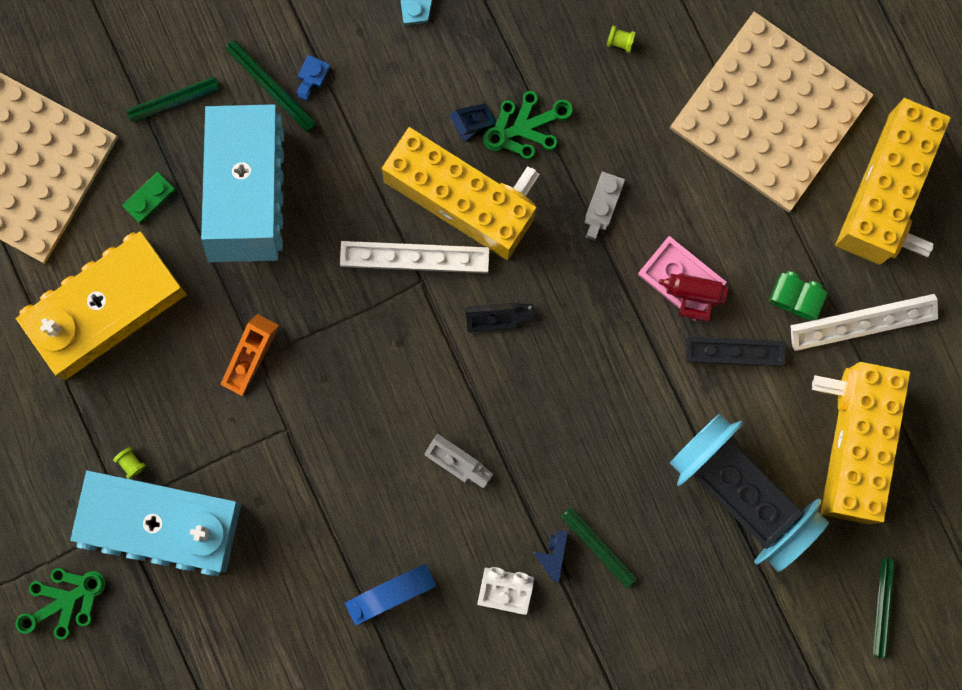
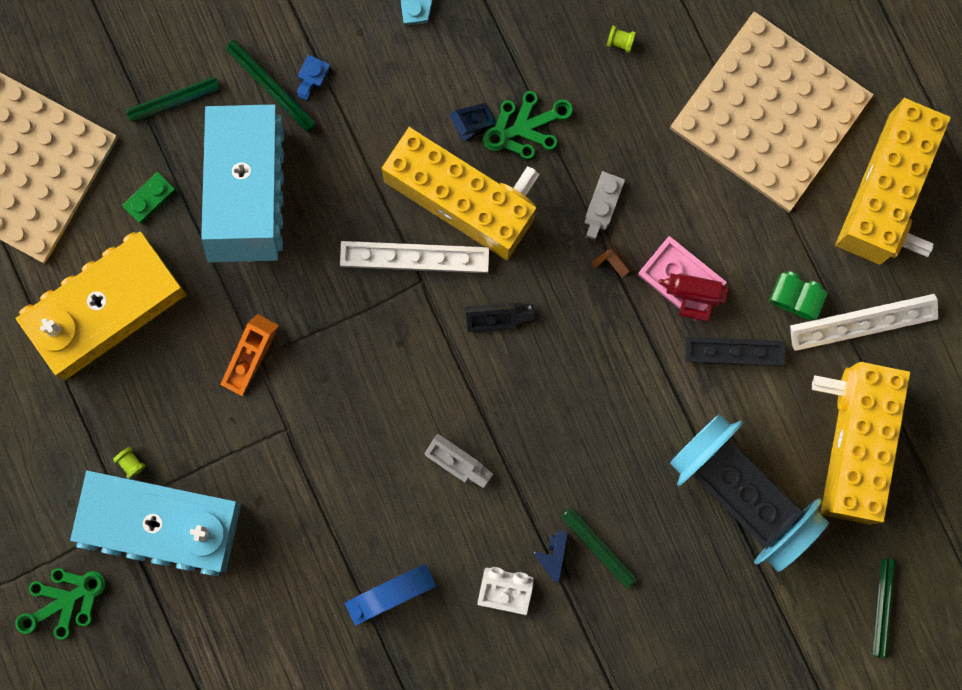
none -> reddish brown tile [592,246,634,277]

